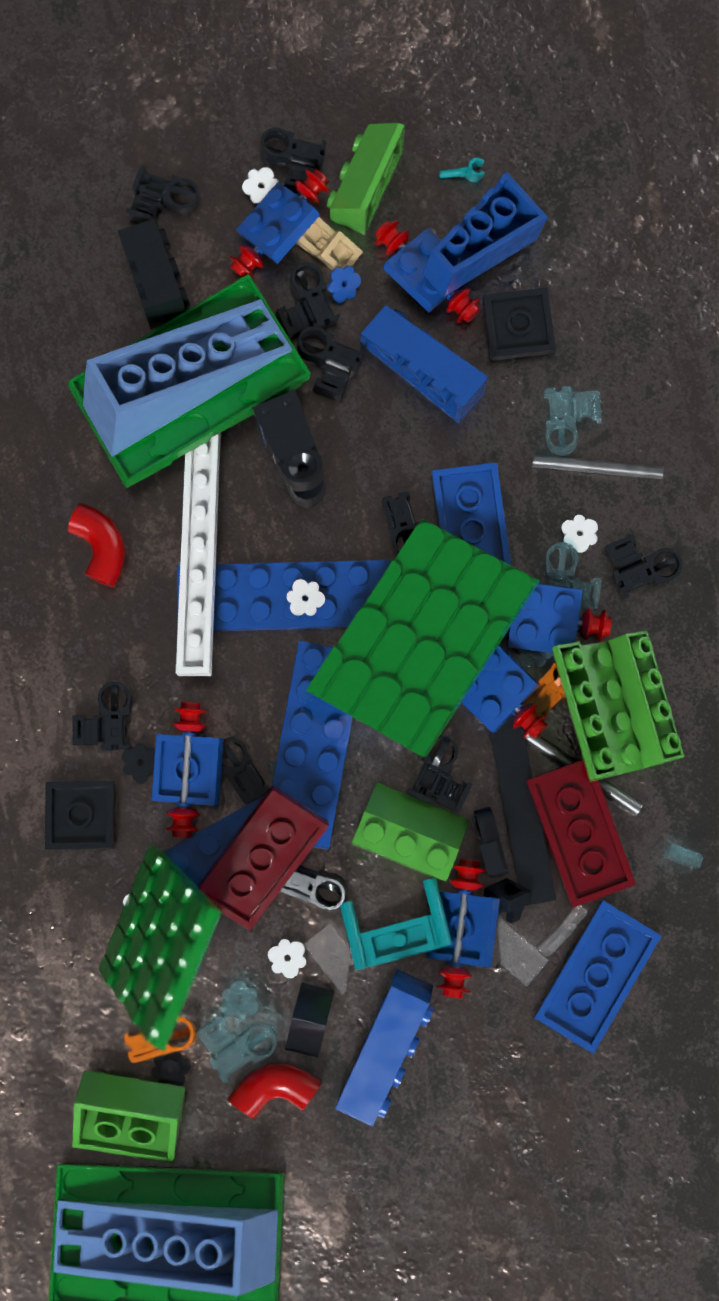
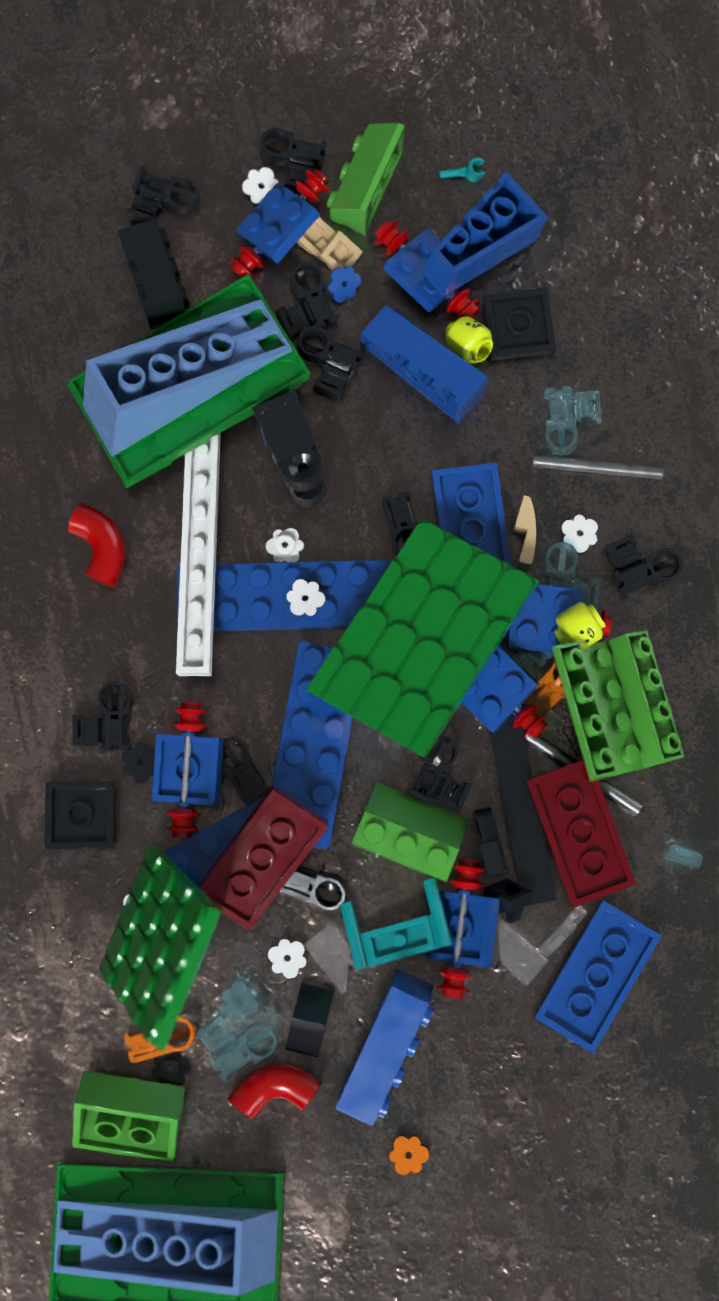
none -> white plant [266,528,304,563]
none -> orange plant [389,1136,429,1175]
none -> neon yellow head [444,316,493,365]
none -> tan slope [512,495,536,571]
none -> neon yellow head [553,602,606,650]

